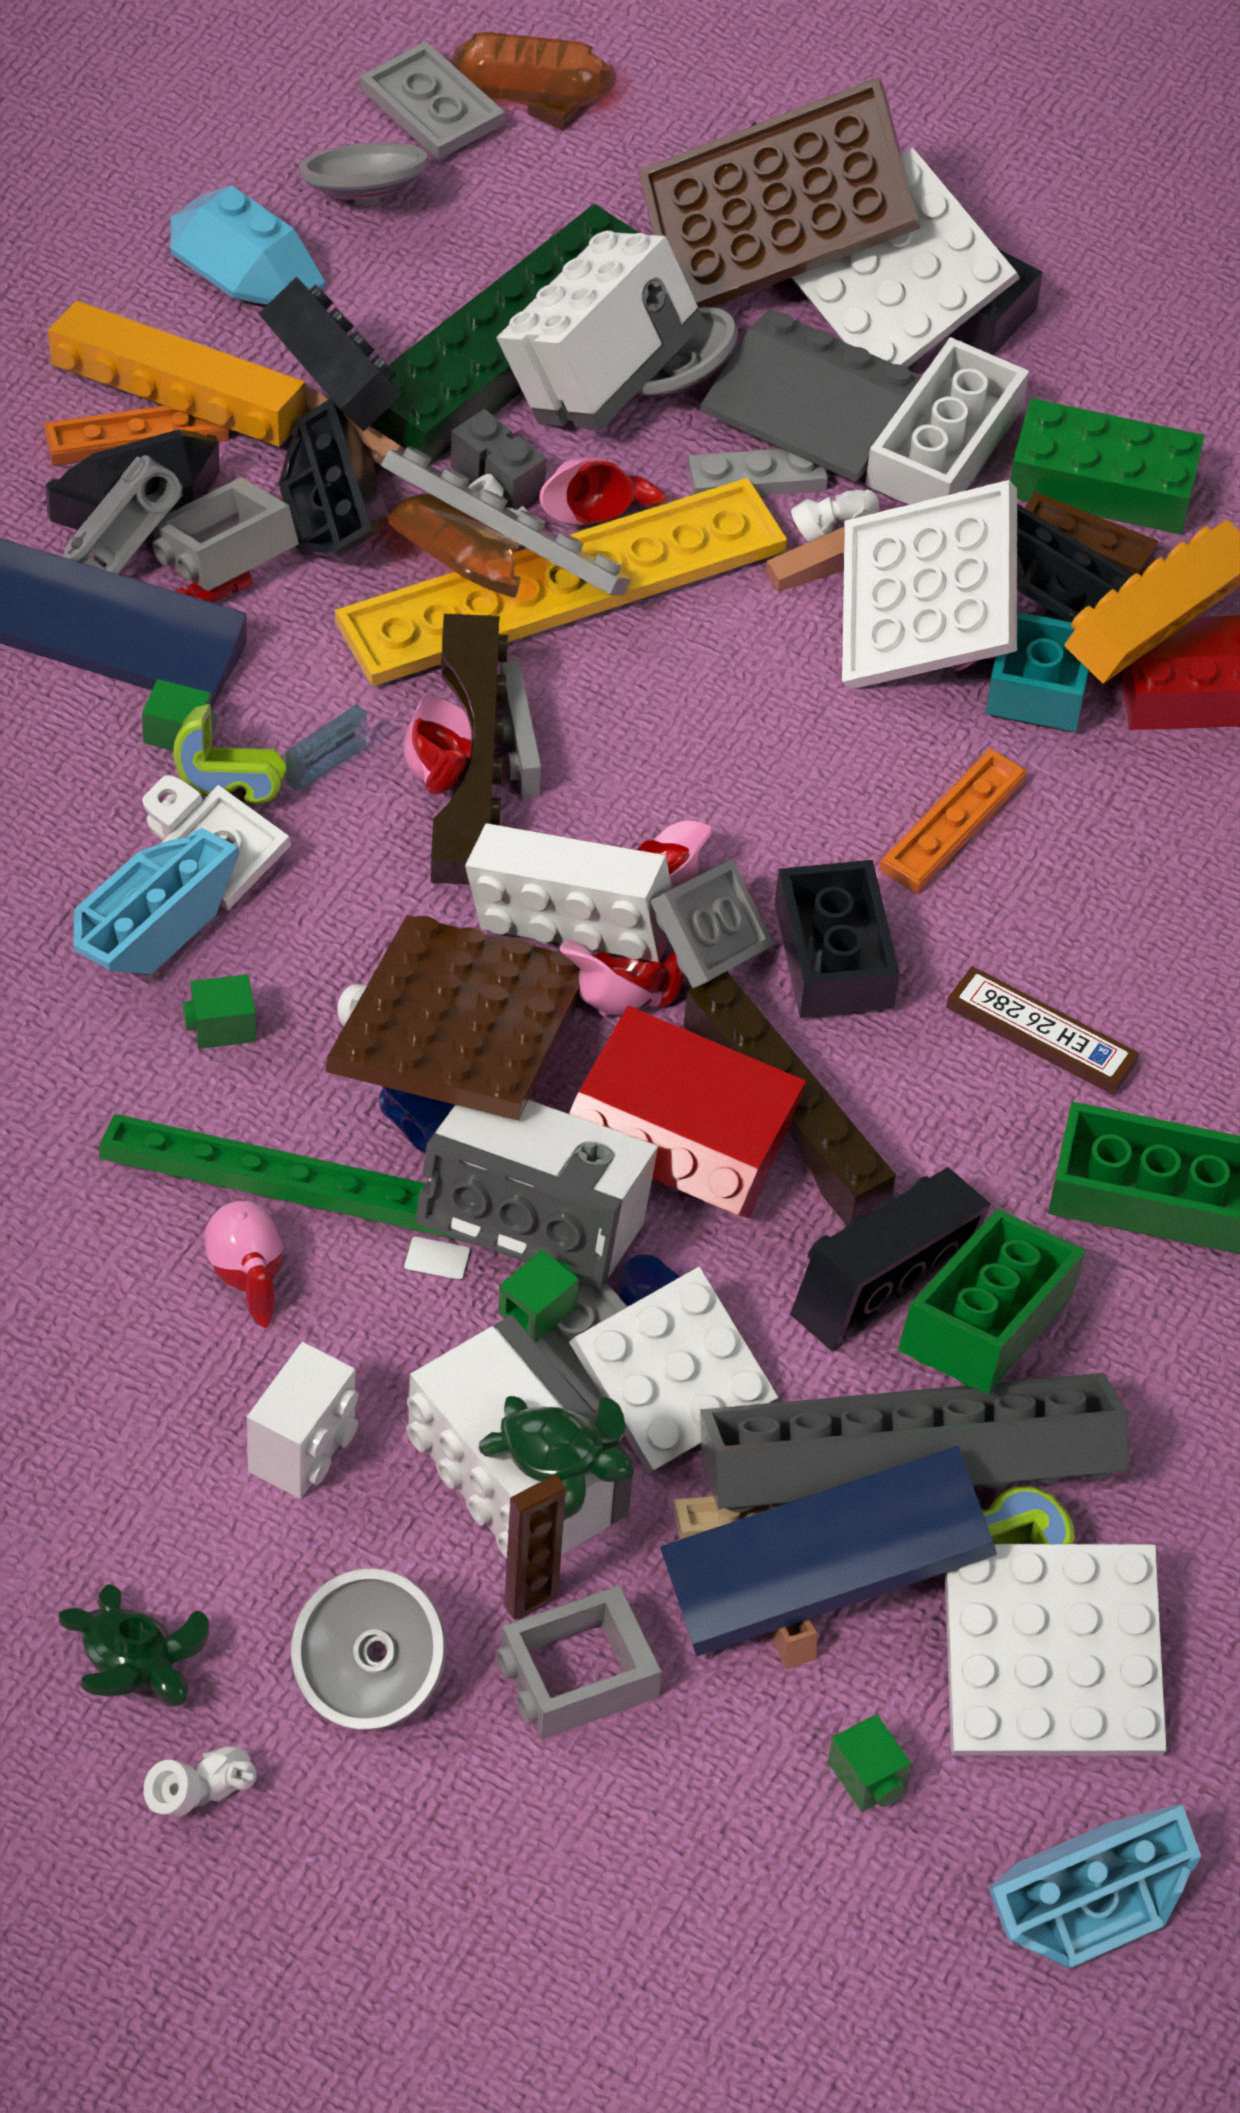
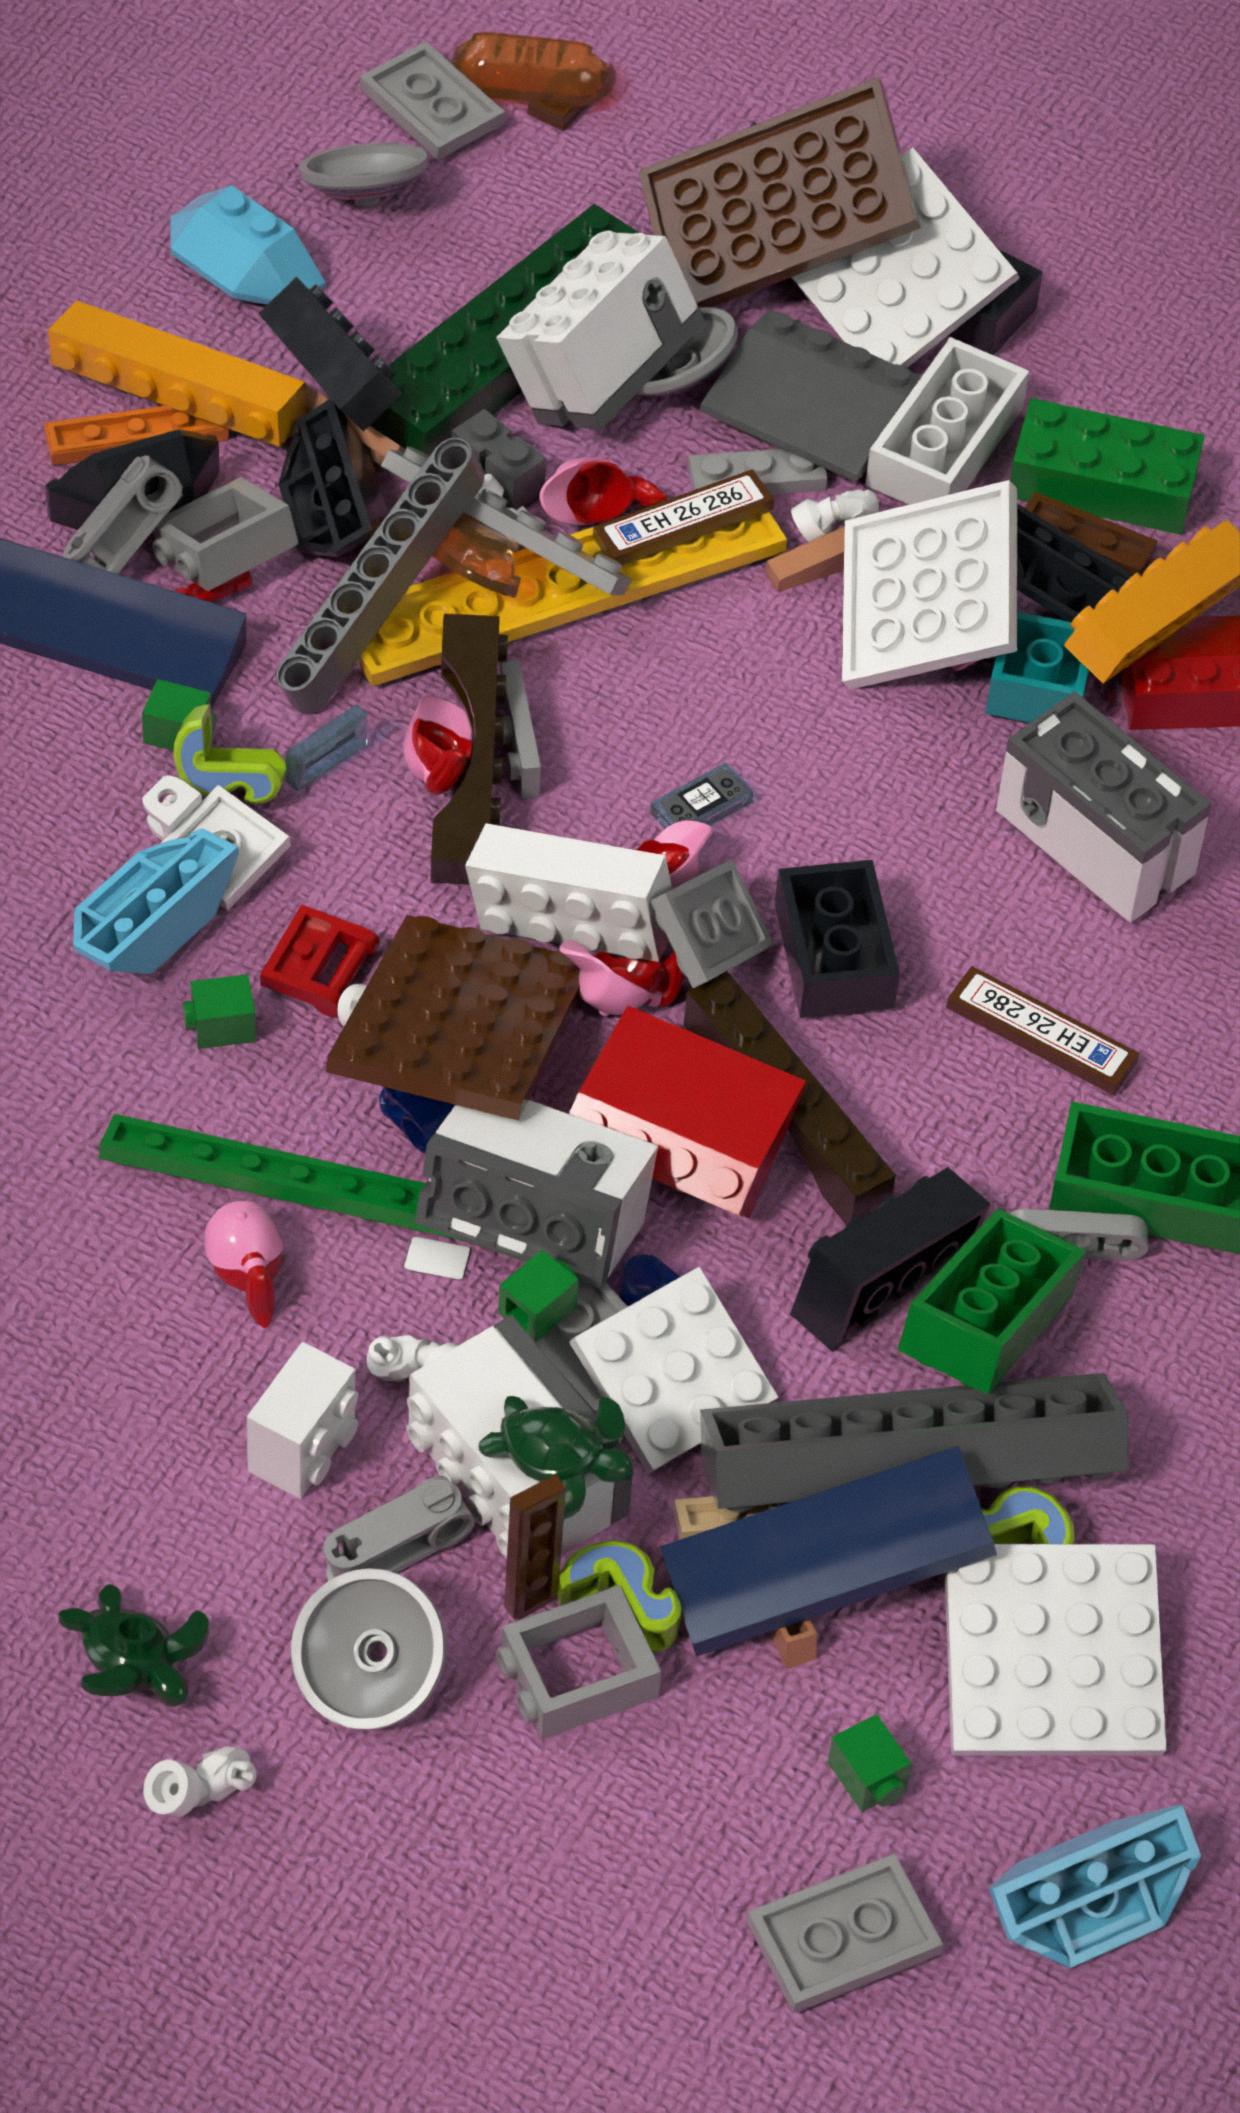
orange tile [879,748,1028,894] -> none
none -> red plate [260,904,380,1017]
none -> dark grey beam [276,437,485,714]
none -> light grey piece [323,1476,475,1581]
none -> white arm [366,1335,459,1382]
none -> lime animal [558,1539,681,1652]
none -> tile [593,469,774,565]
none -> tile [650,762,754,829]
none -> light grey plate [746,1853,943,2014]
none -> piece [996,691,1211,923]
none -> light grey beam [1008,1209,1148,1260]

